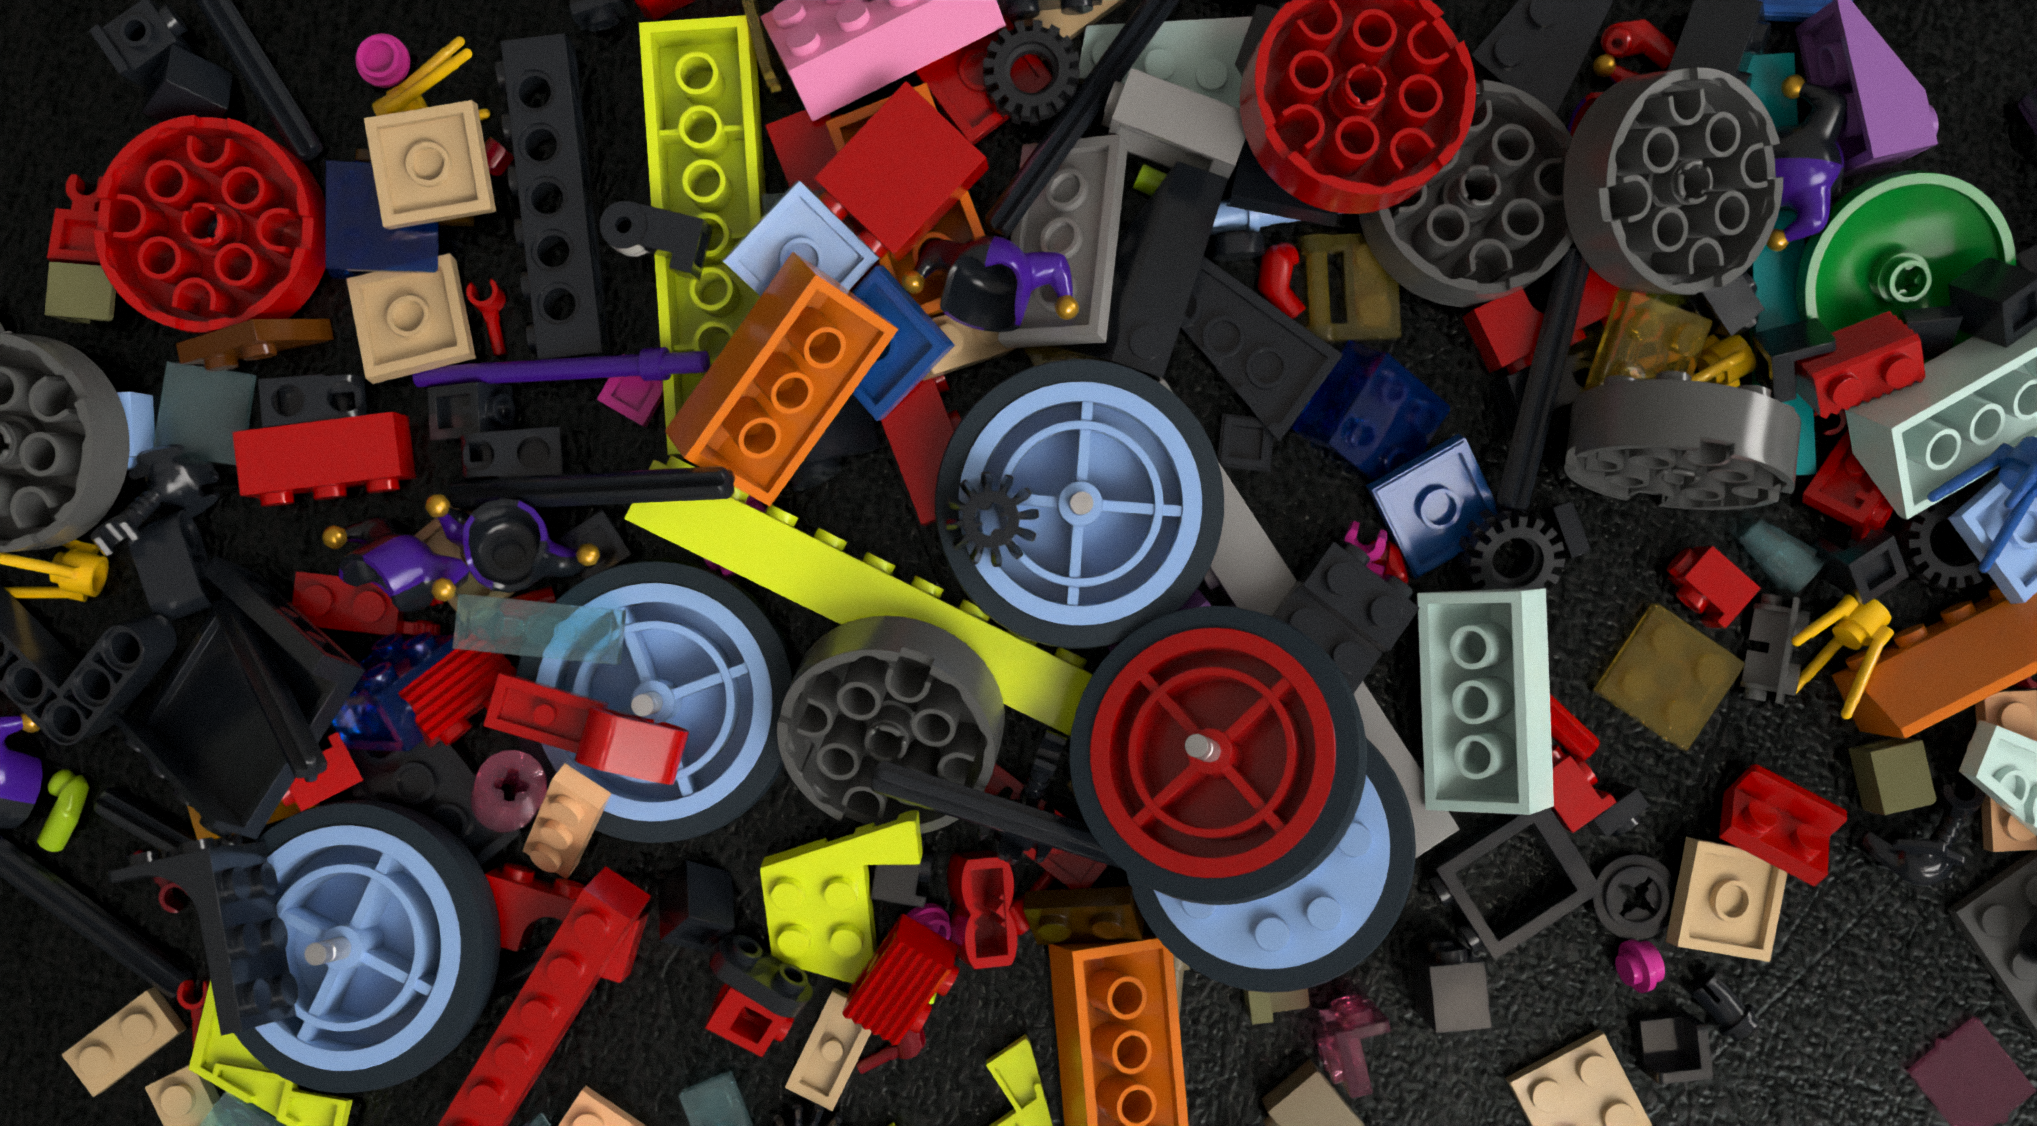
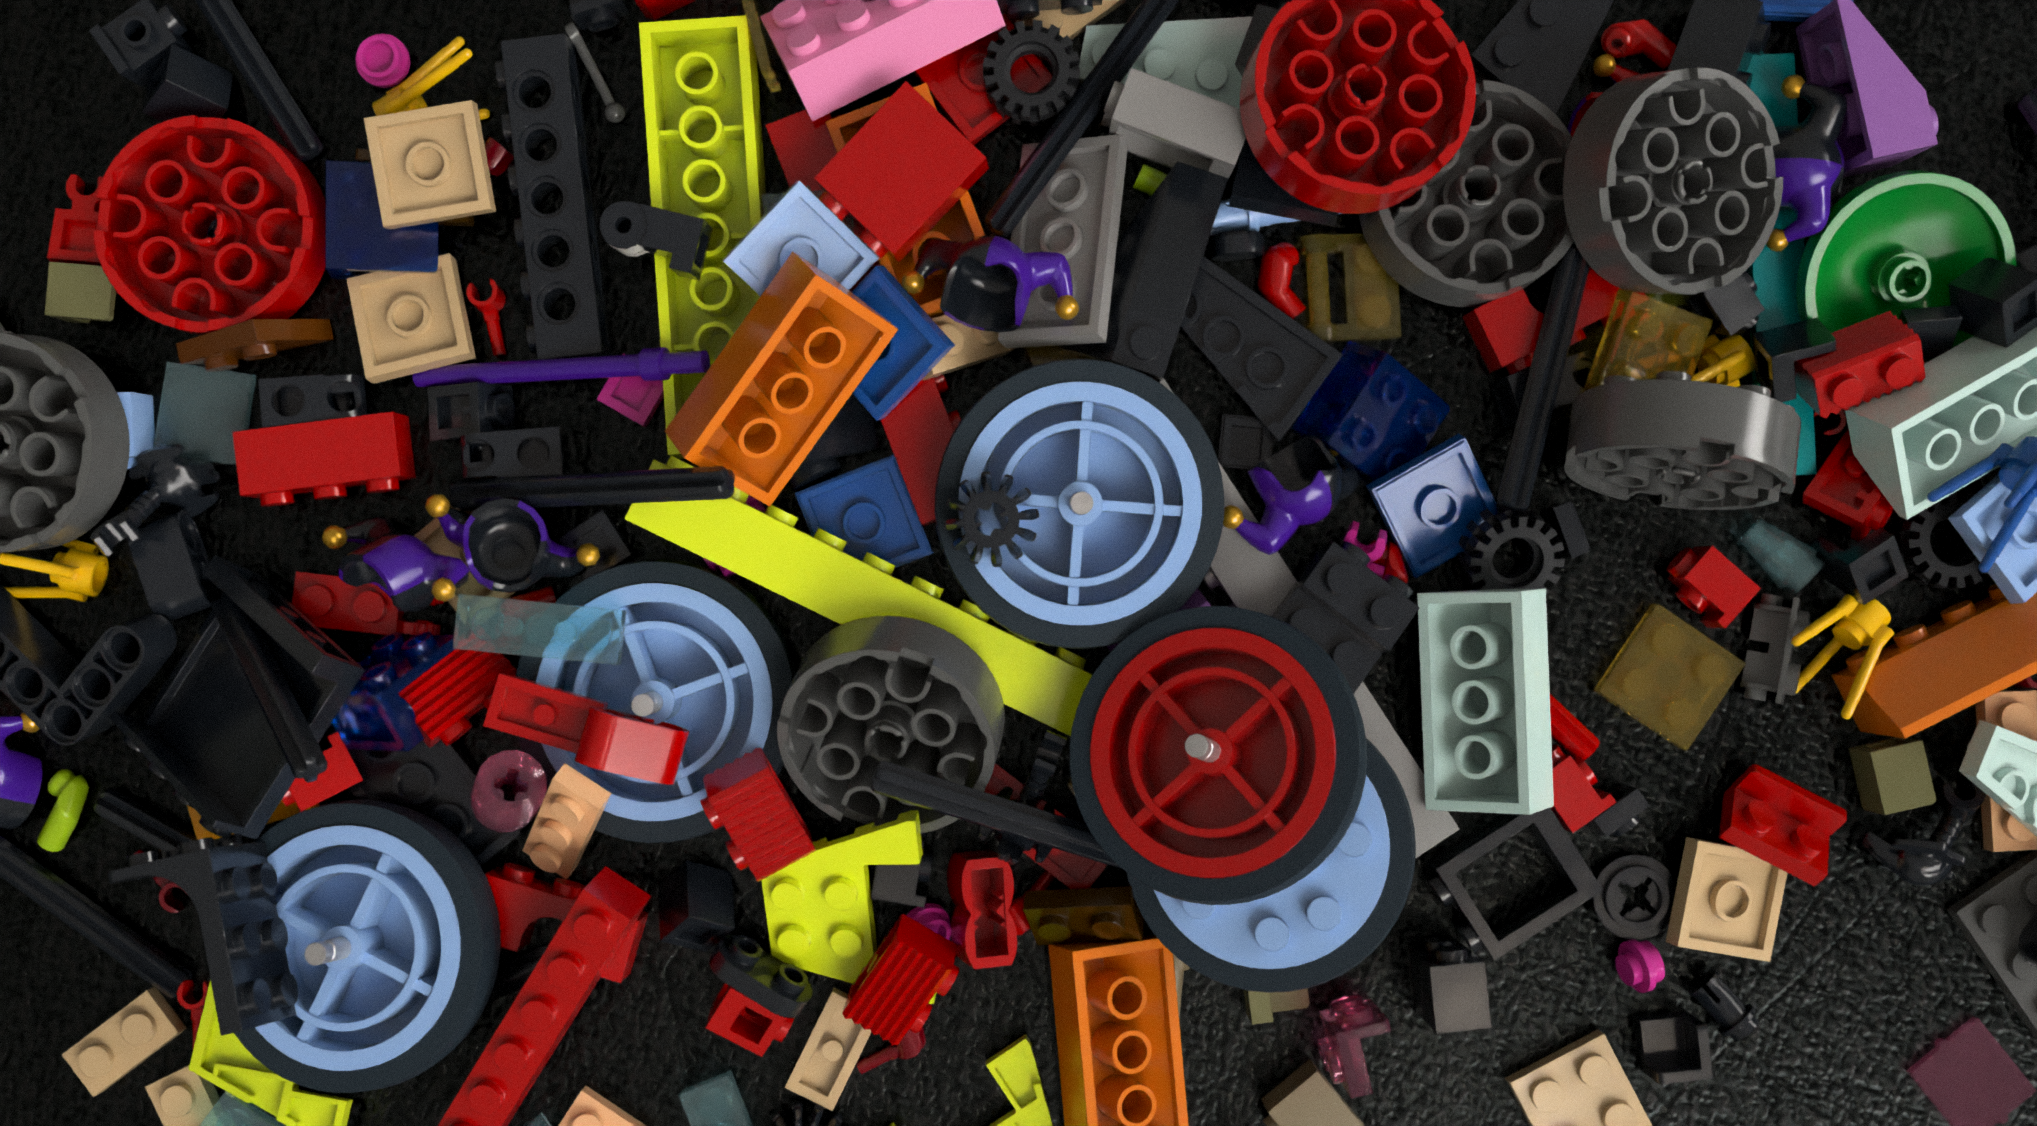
none -> dark grey hinge [564,21,626,123]
none -> red brick [700,748,816,882]
none -> blue plate [795,454,933,568]
none -> piece [1223,433,1361,555]

